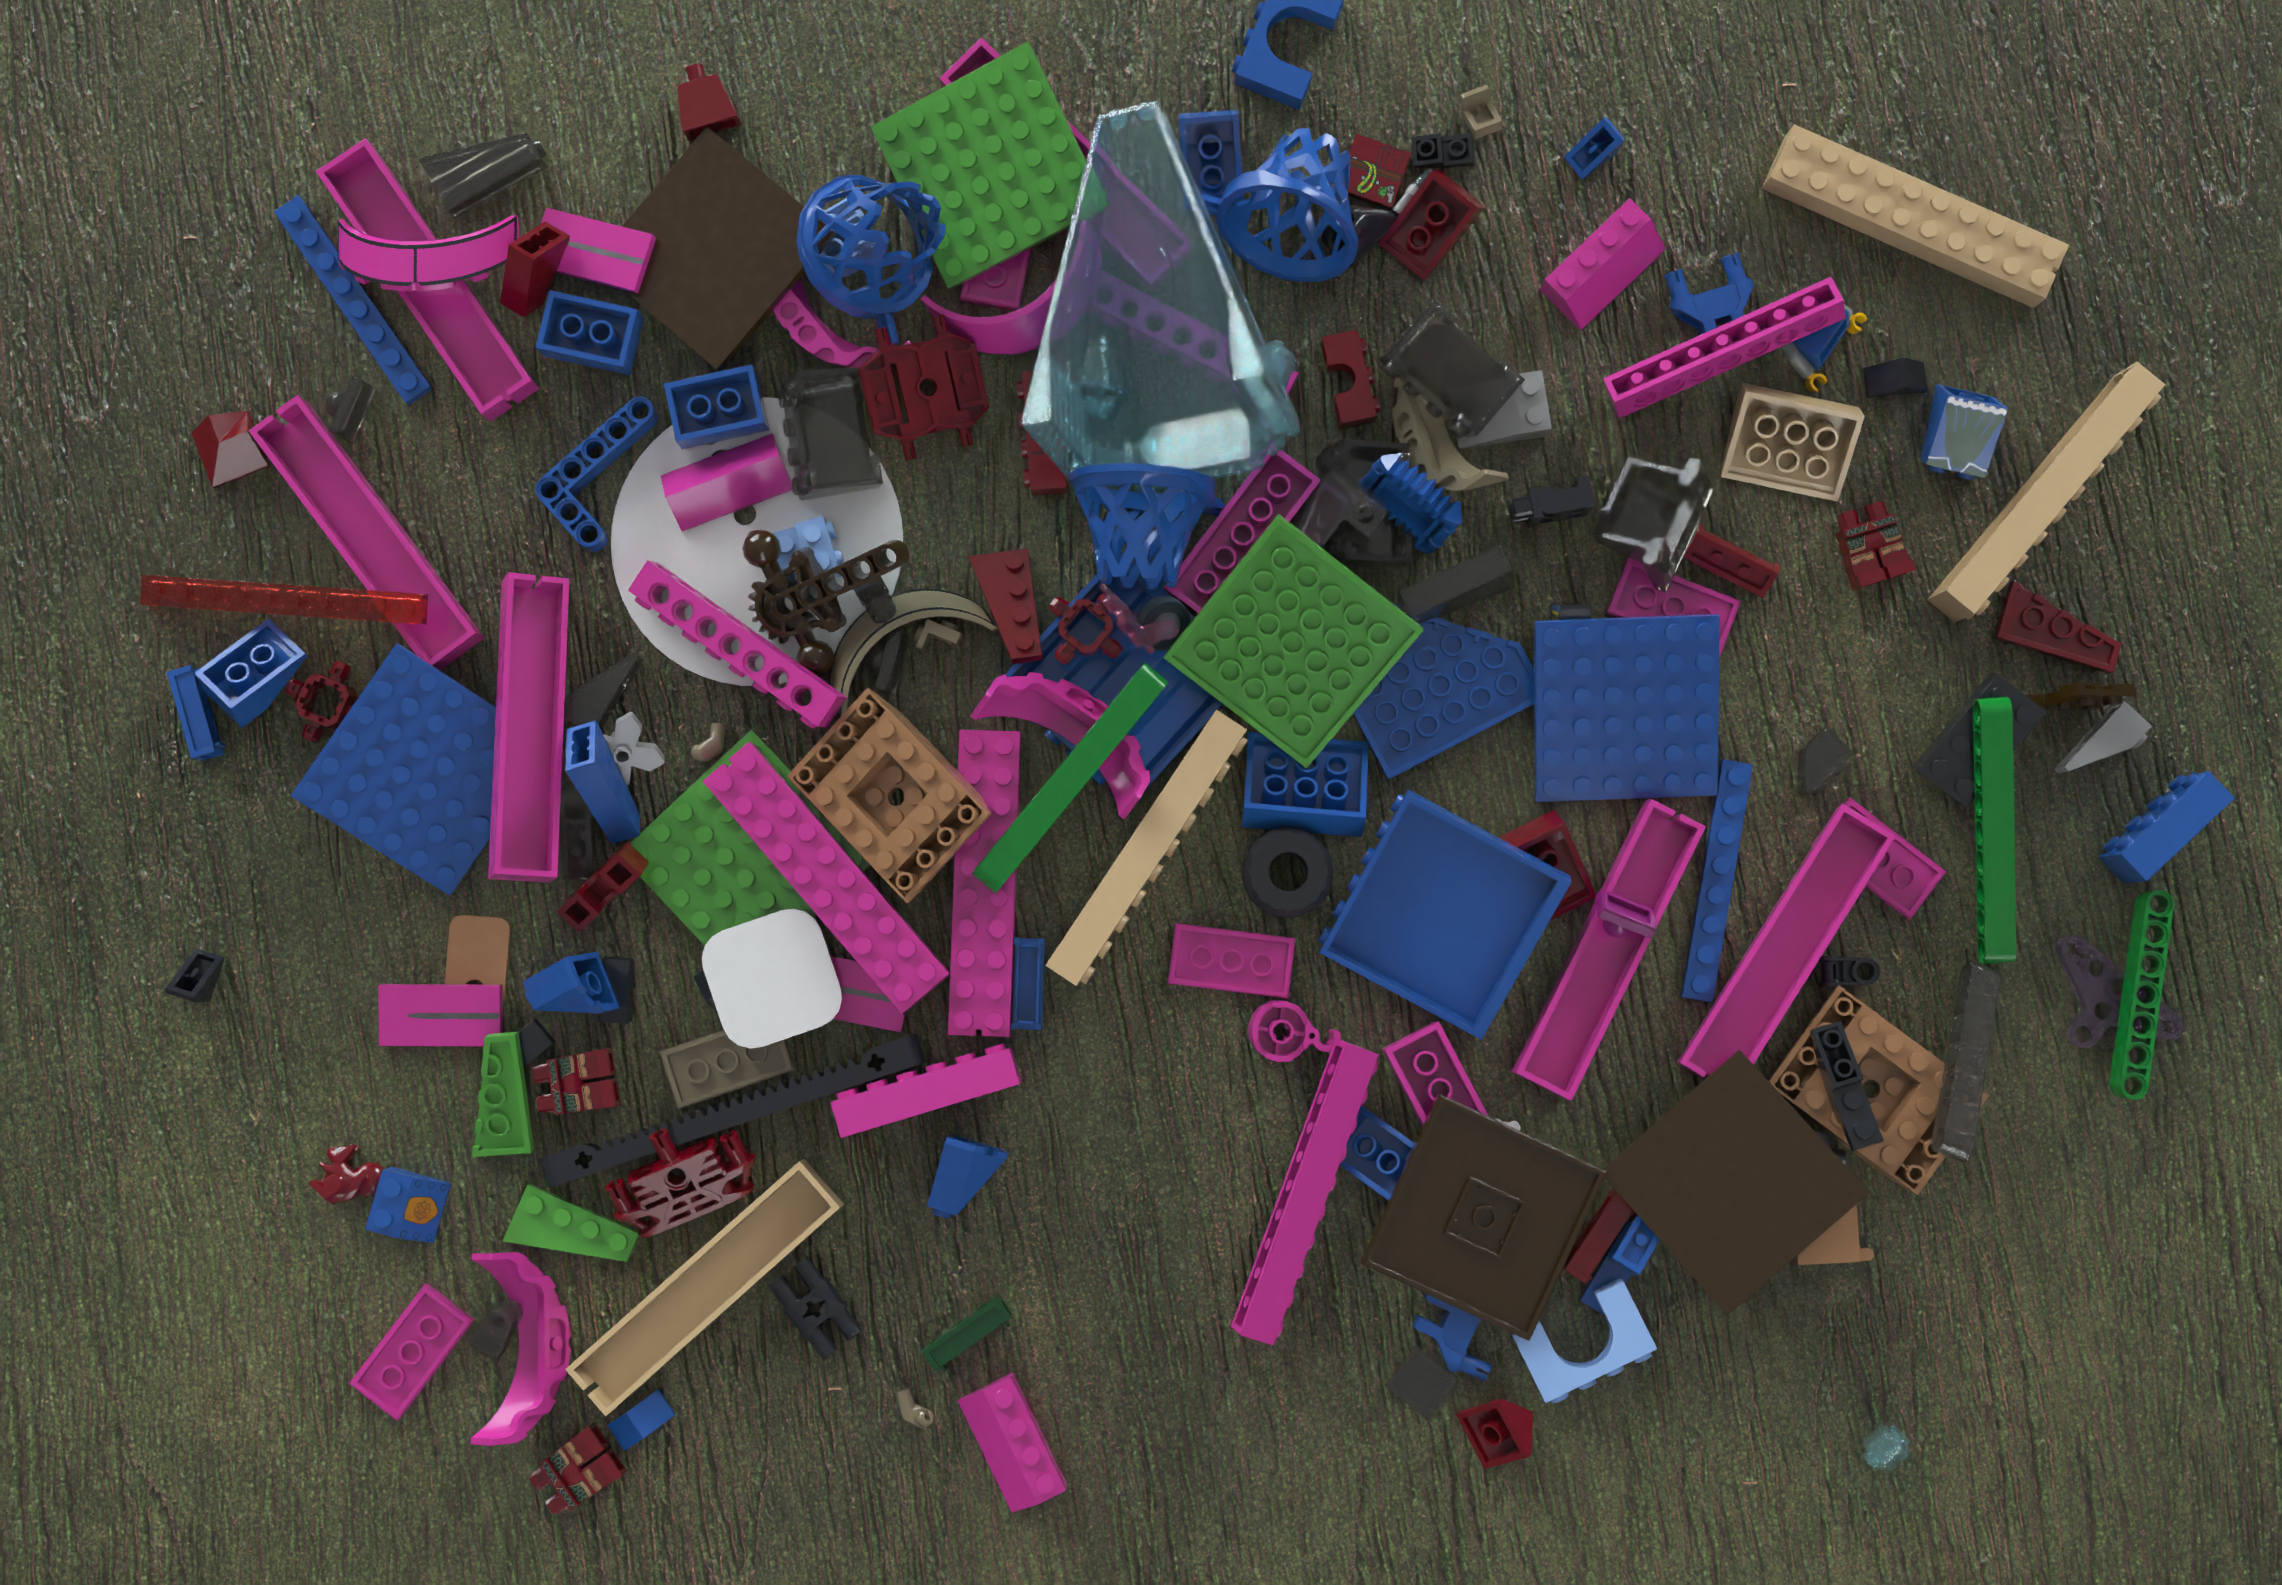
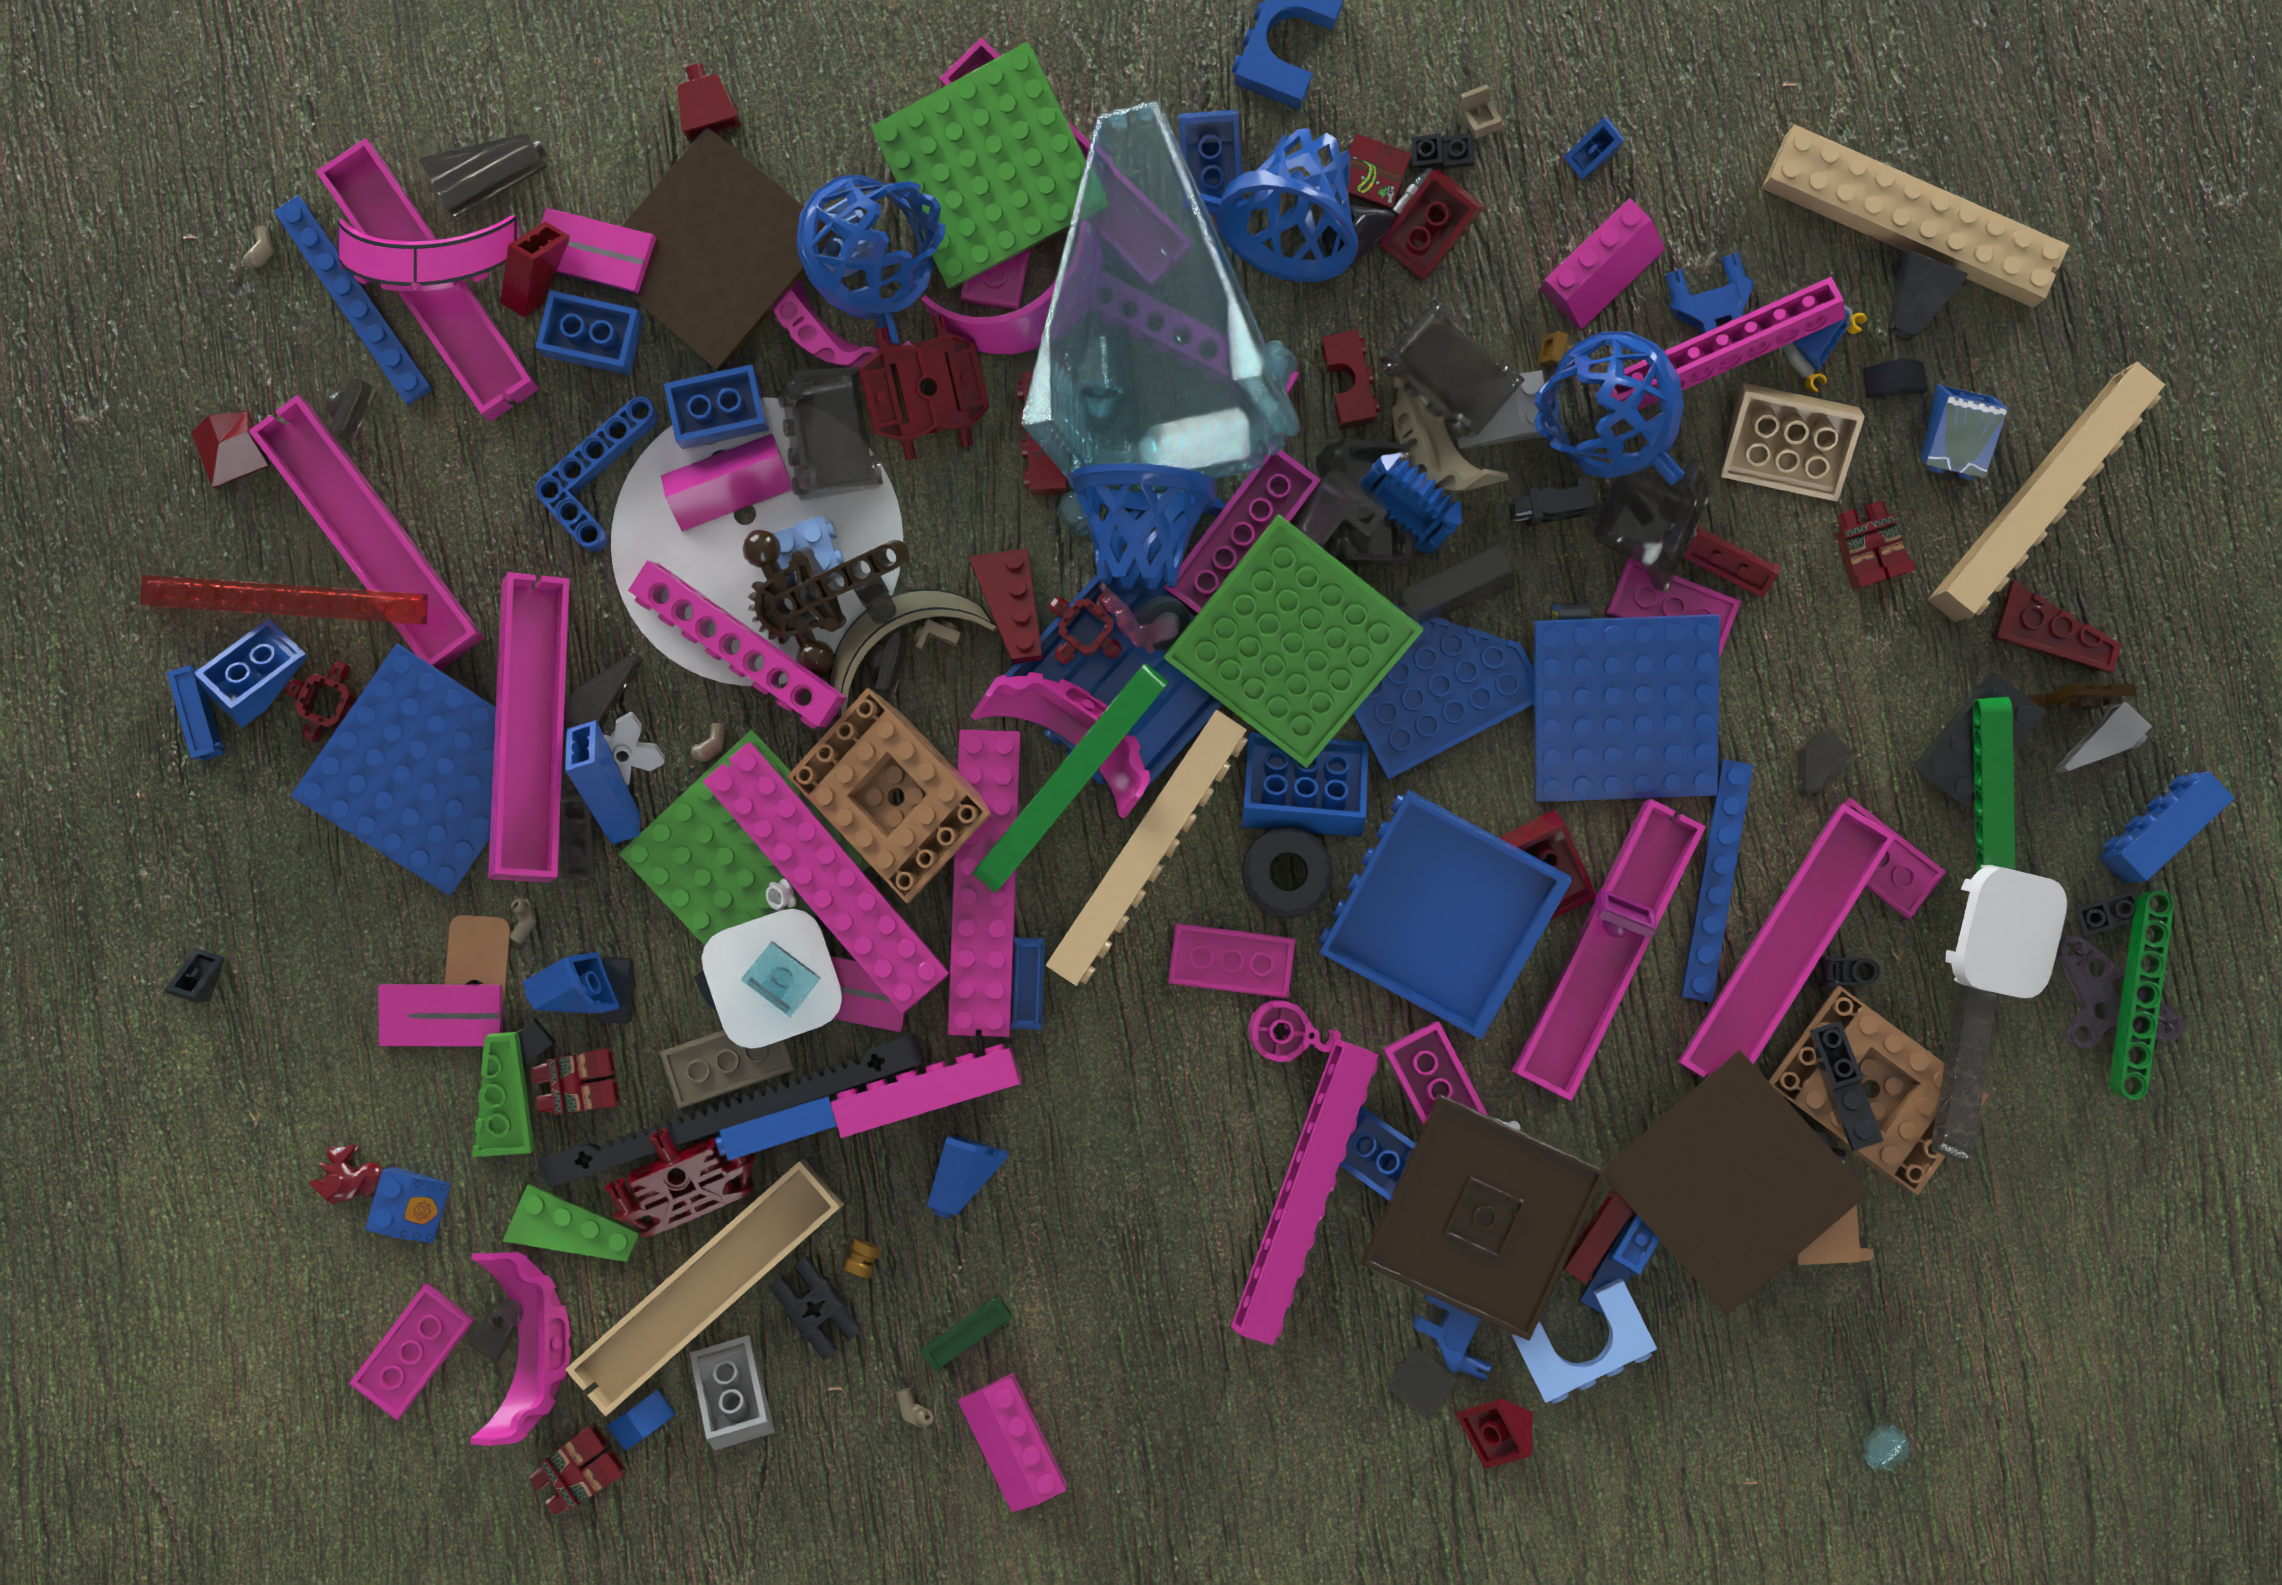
dark red arch [556,841,649,933] -> none
none -> dark tan arm [243,225,273,269]
none -> dark tan arm [509,898,537,945]
none -> light grey slope [690,1335,775,1450]
none -> blue slope [715,1096,837,1161]
none -> clear light blue slope [741,941,821,1018]
none -> white plate [766,878,796,911]
none -> pearl gold wheel [842,1238,882,1278]
none -> clear light blue head [1057,491,1101,537]
none -> blue piece [1534,331,1685,486]
none -> pearl gold tile [1537,331,1573,368]
none -> black slope [1890,251,1968,341]
none -> white tile [1945,865,2067,998]
none -> black slope [2074,890,2137,937]

